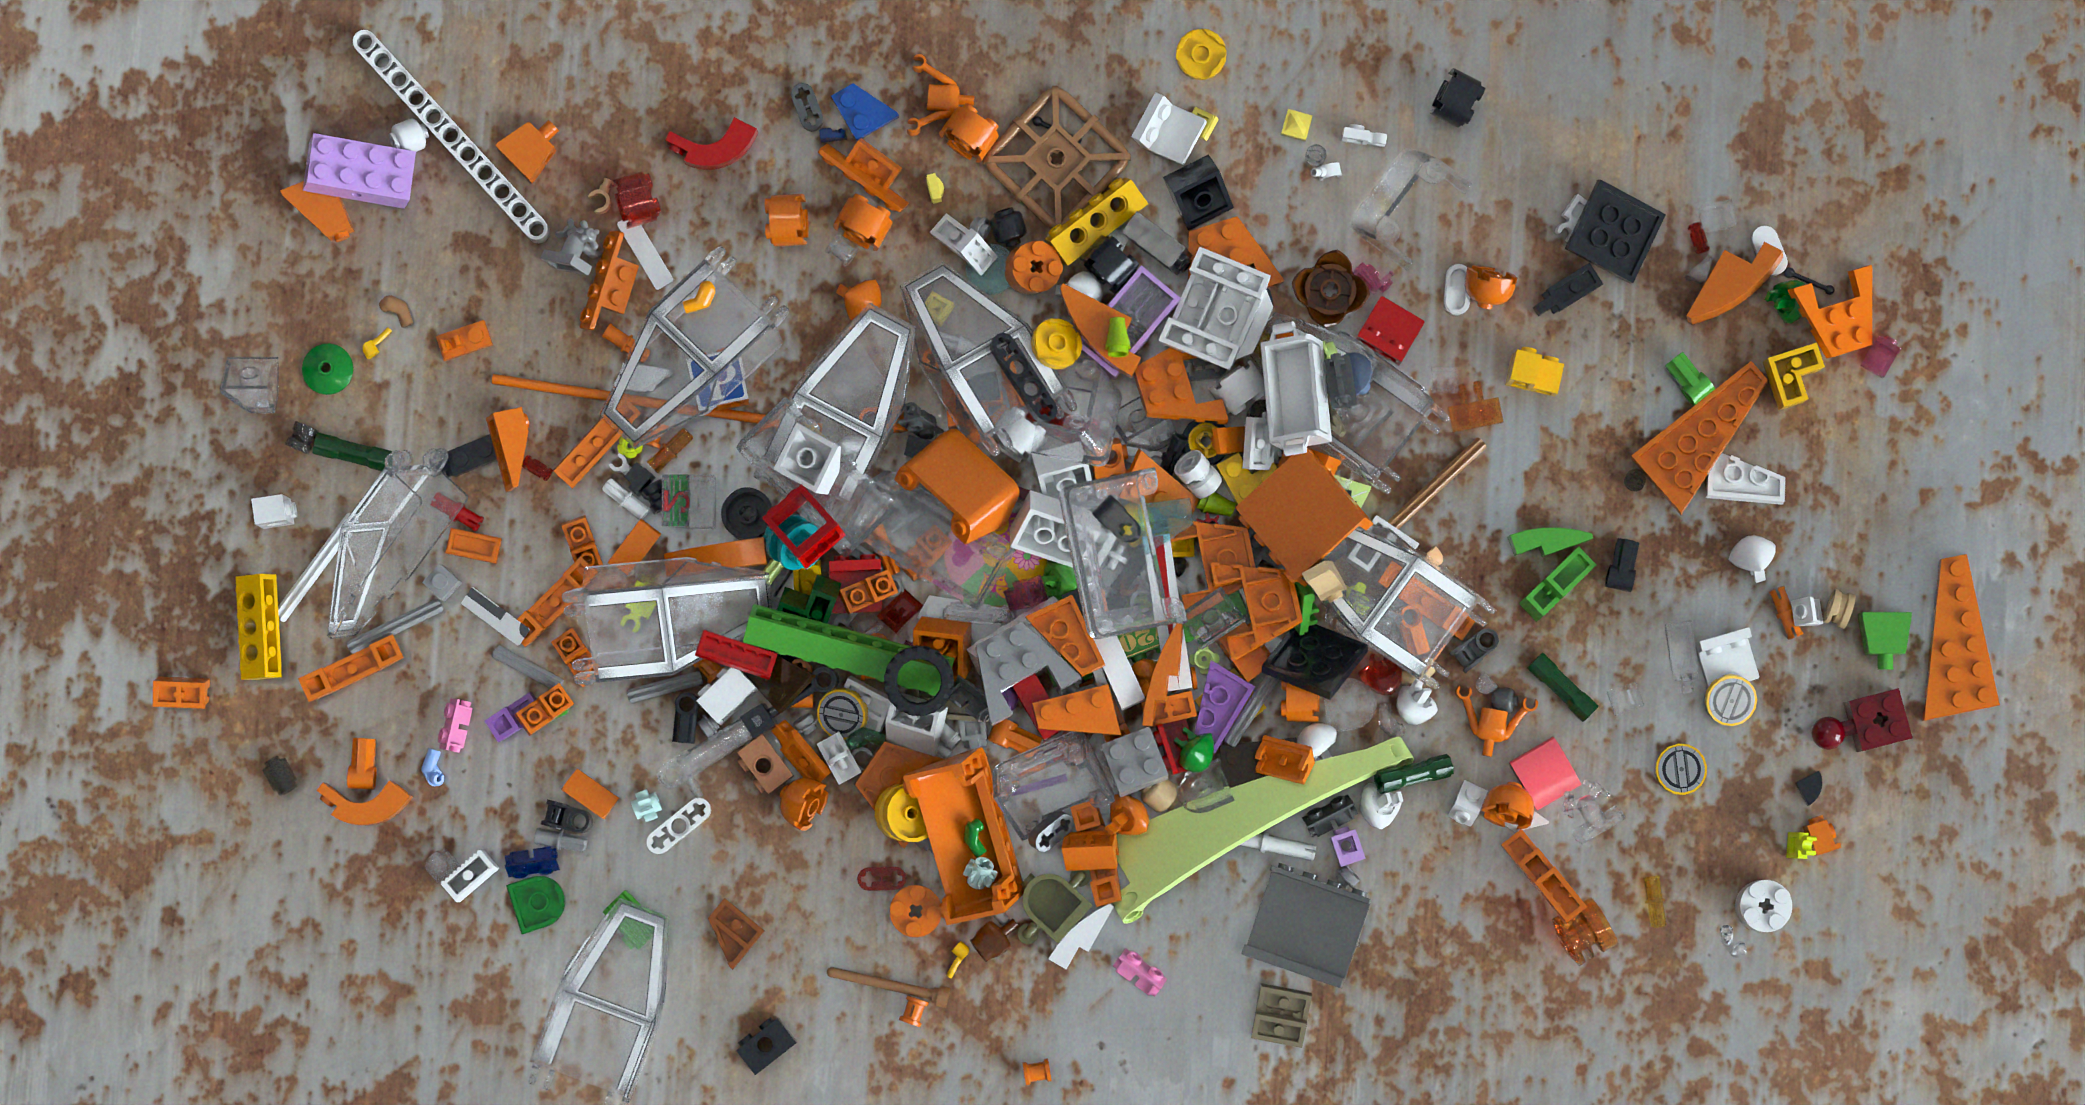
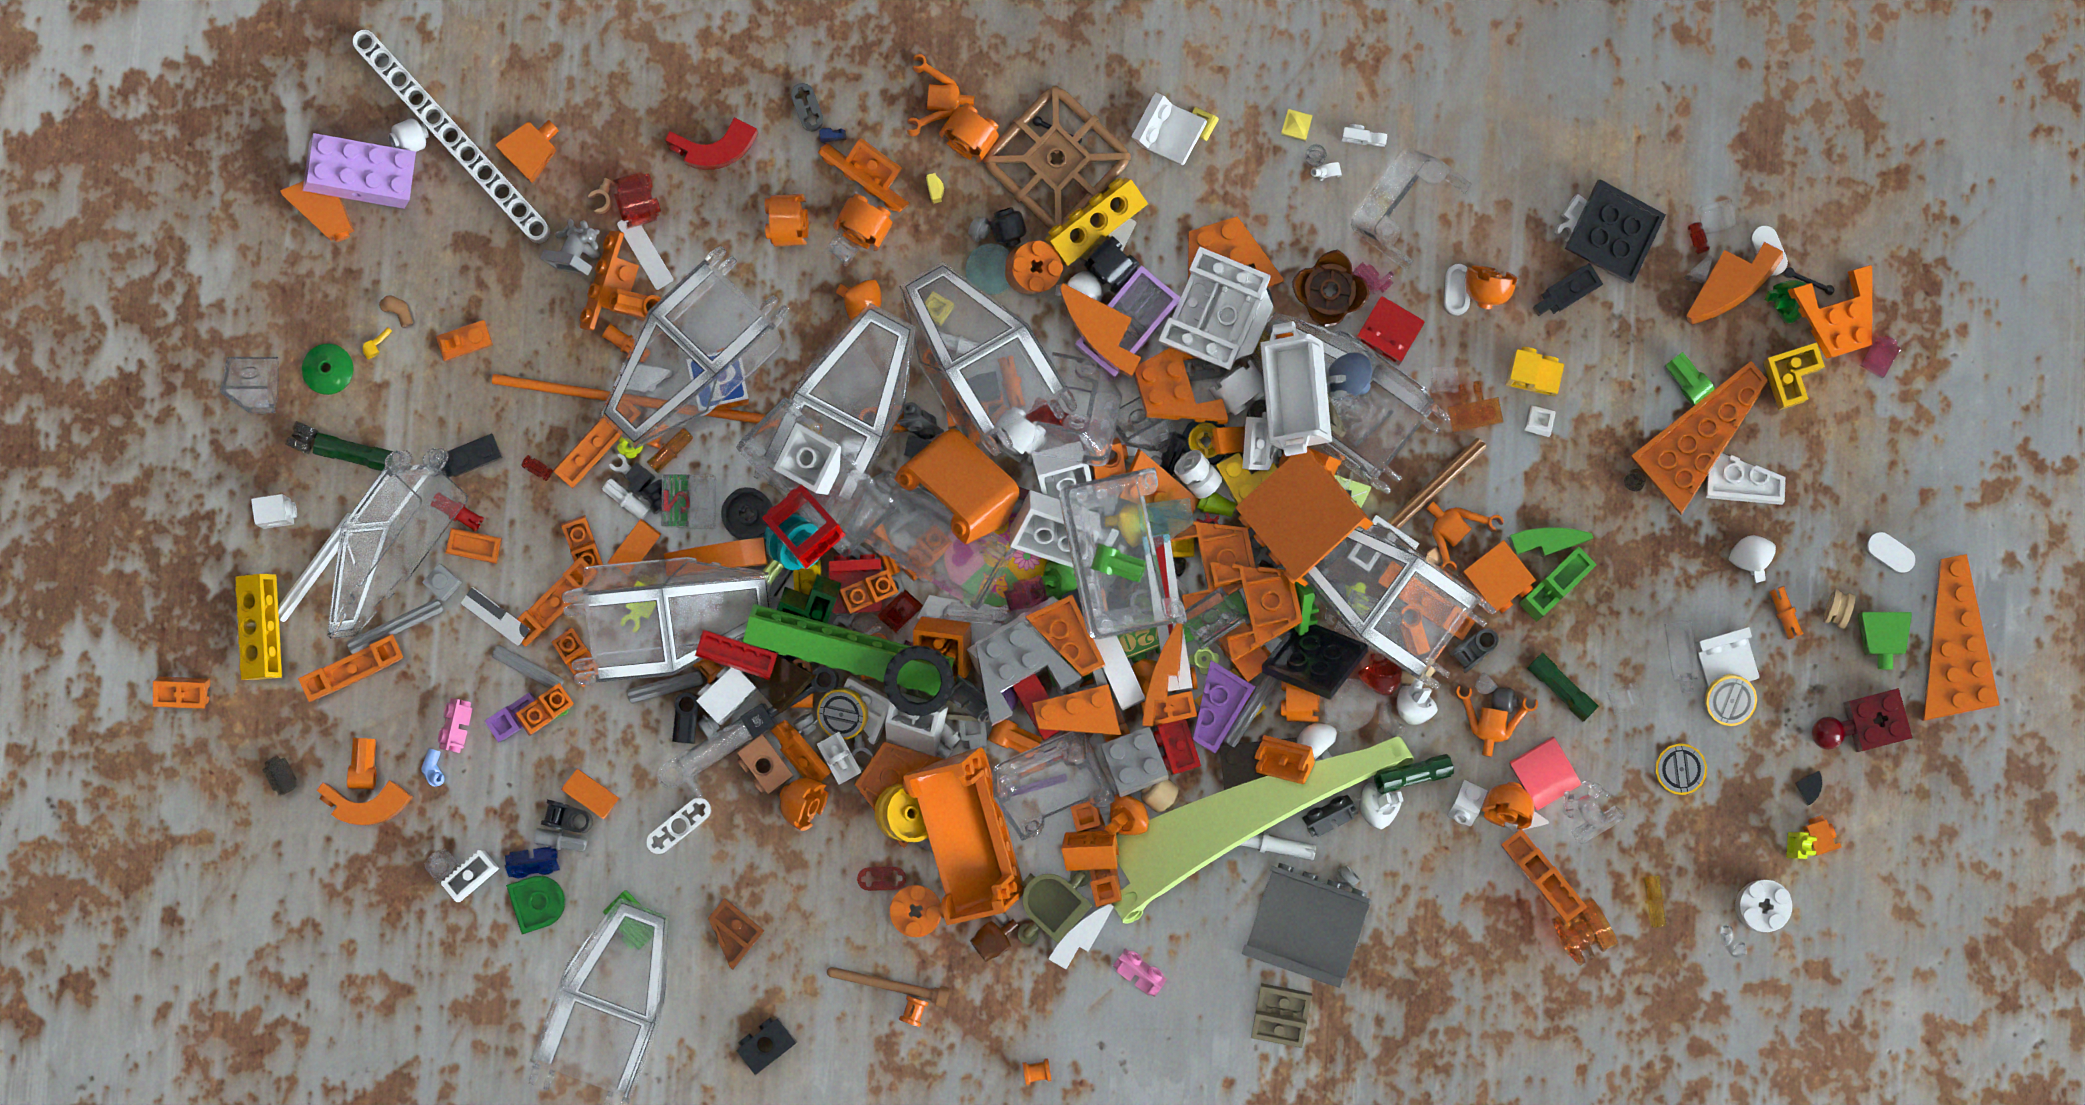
orange slope [486,407,529,492] -> none
light aqua gear [631,789,662,822] -> none
light orange arm [683,281,715,314] -> none
blue wing [831,83,899,141] -> none
clear green arm [846,727,885,750] -> none
white bracket [930,213,998,276] -> none
yellow hand [946,941,969,978] -> none
light aqua gear [963,857,998,890] -> none
green arm [964,819,987,858] -> none
black beam [990,333,1057,424] -> none
dark grey beam [1028,810,1074,852] -> none
yellow tile [1031,318,1082,369] -> none
black piece [1092,494,1141,543] -> none
lime cone [1105,317,1131,357] -> none
window [1122,211,1193,275] -> none
black slope [1163,154,1234,231] -> none
green piece [1174,727,1214,772] -> none
yellow tile [1176,29,1226,80] -> none
clear tile [1176,758,1235,813] -> none
tan arch [1302,561,1347,603] -> none
yellowish green plate [1323,340,1338,360] -> none
dark grey hinge [1324,353,1358,410] -> none
lavender brick [1330,826,1366,867] -> none
black brick [1430,68,1485,128] -> none
black piece [1605,538,1639,592] -> none
white bracket [1791,596,1823,626] -> none
none -> orange piece [609,288,663,321]
none -> bright green piece [1090,543,1147,582]
none -> orange piece [1426,501,1504,577]
none -> orange piece [1461,540,1536,614]
none -> white tile [1525,405,1556,437]
none -> white tile [1867,532,1915,573]

